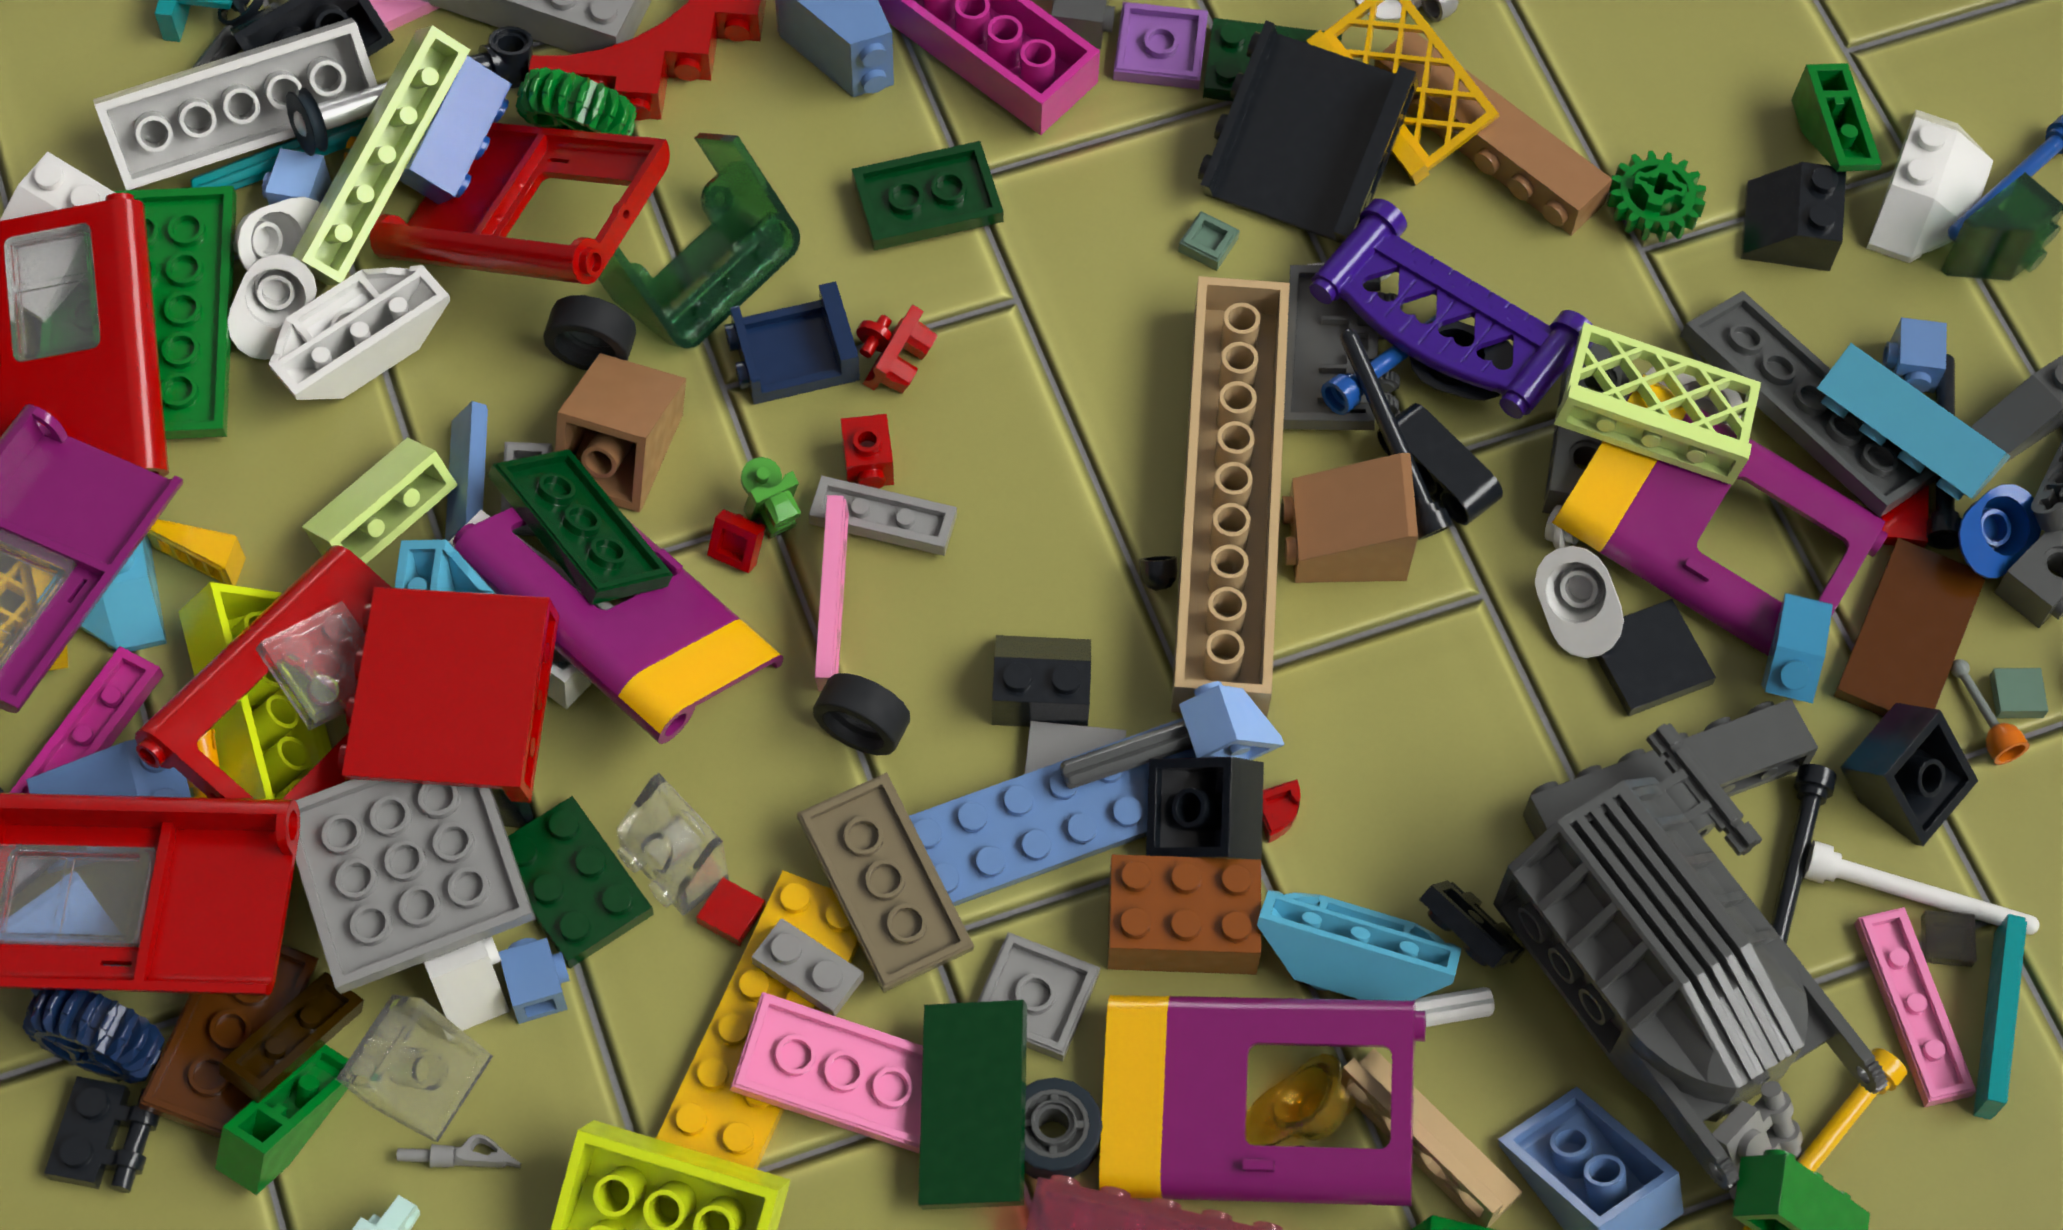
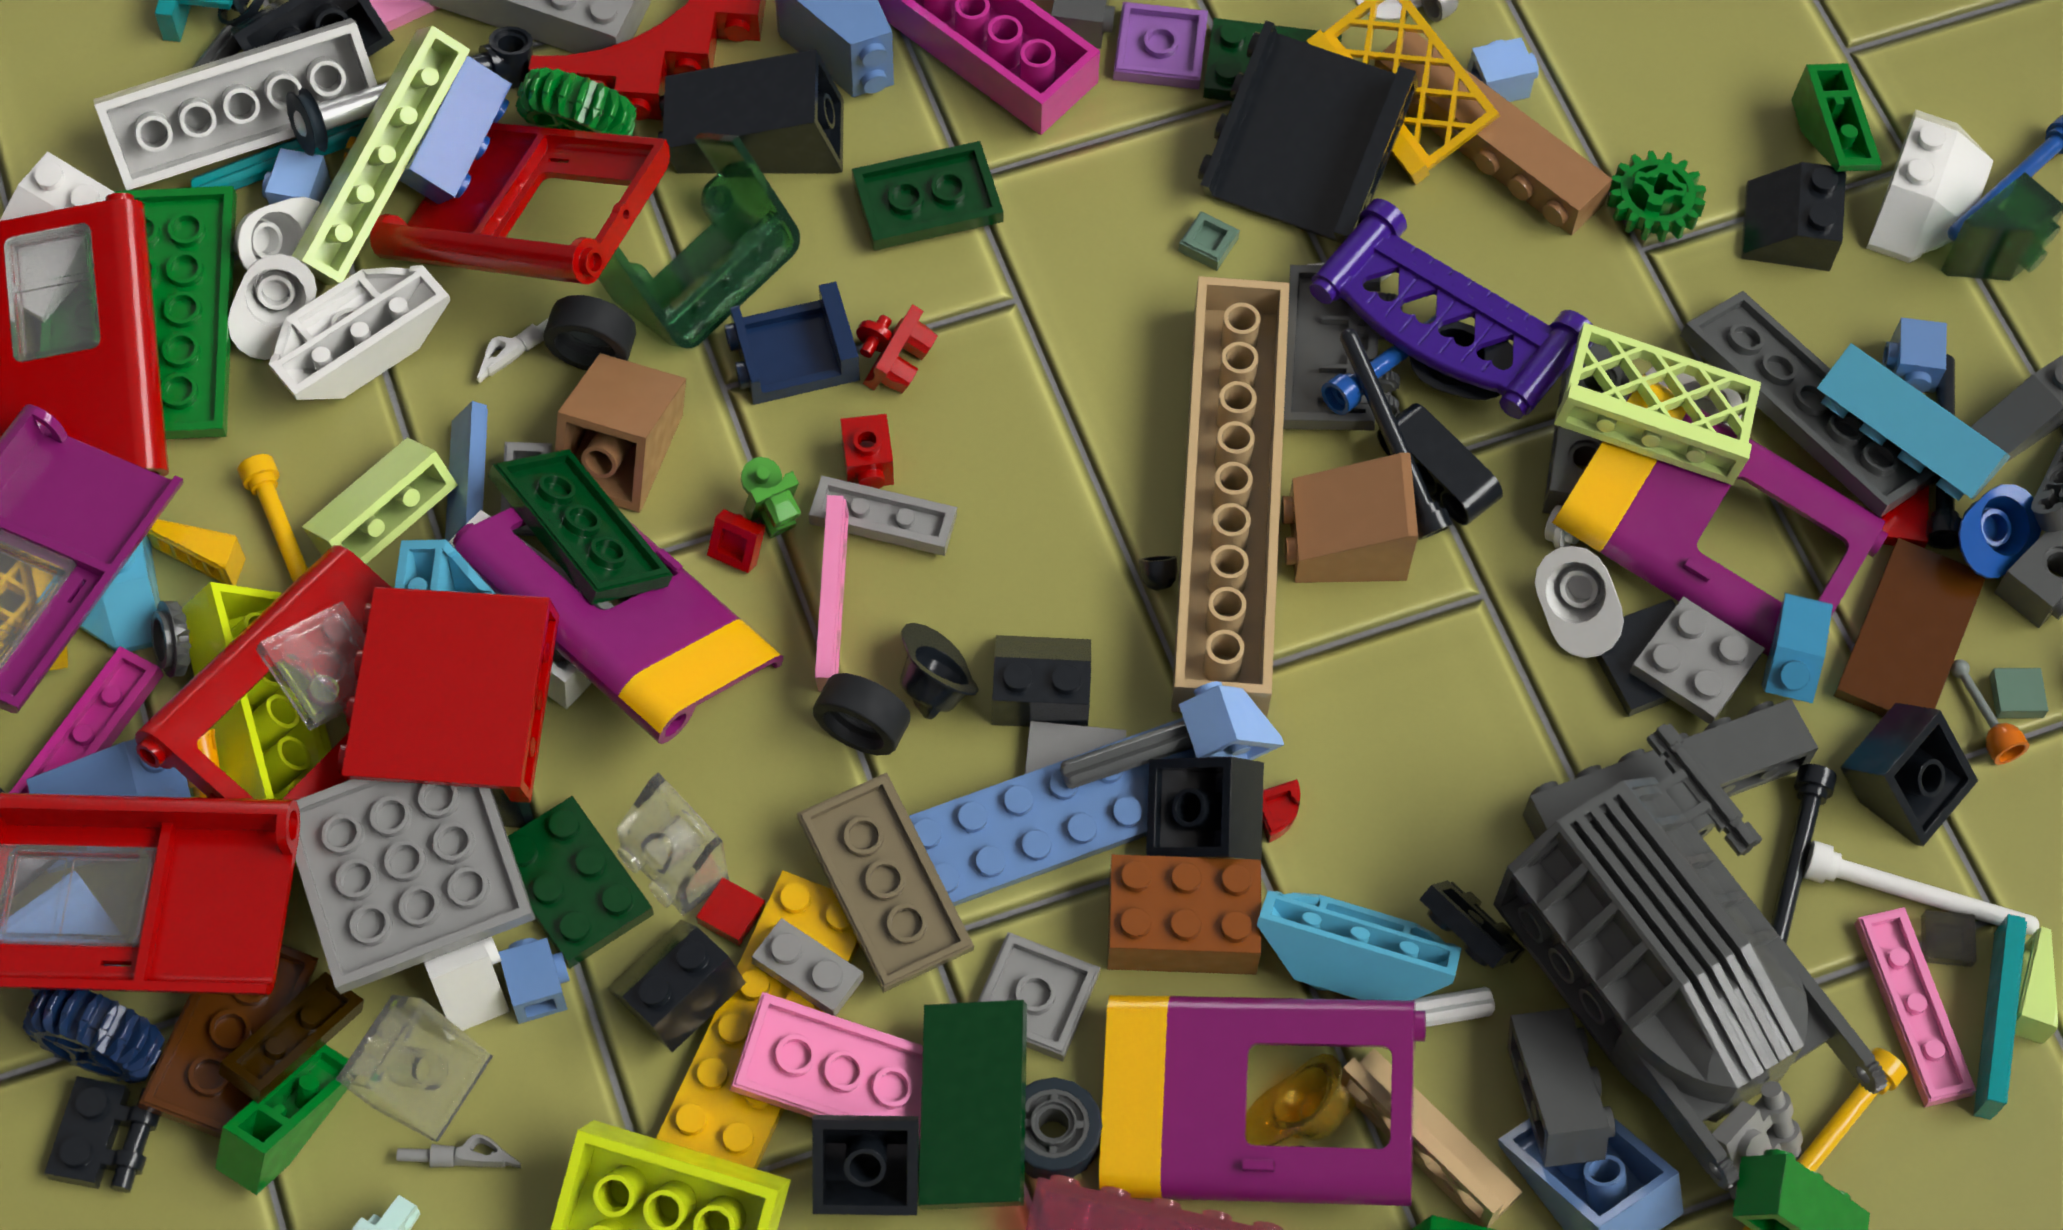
none -> dark grey gear [151,601,192,678]
none -> yellow piece [237,454,308,583]
none -> white hand [476,318,549,383]
none -> black slope [607,920,746,1053]
none -> black slope [658,49,844,174]
none -> black slope [812,1115,919,1216]
none -> black piece [900,623,979,719]
none -> light blue brick [1467,37,1539,102]
none -> dark grey brick [1507,1008,1615,1167]
none -> light grey plate [1629,596,1765,724]
none -> yellowish green slope [2015,926,2058,1043]

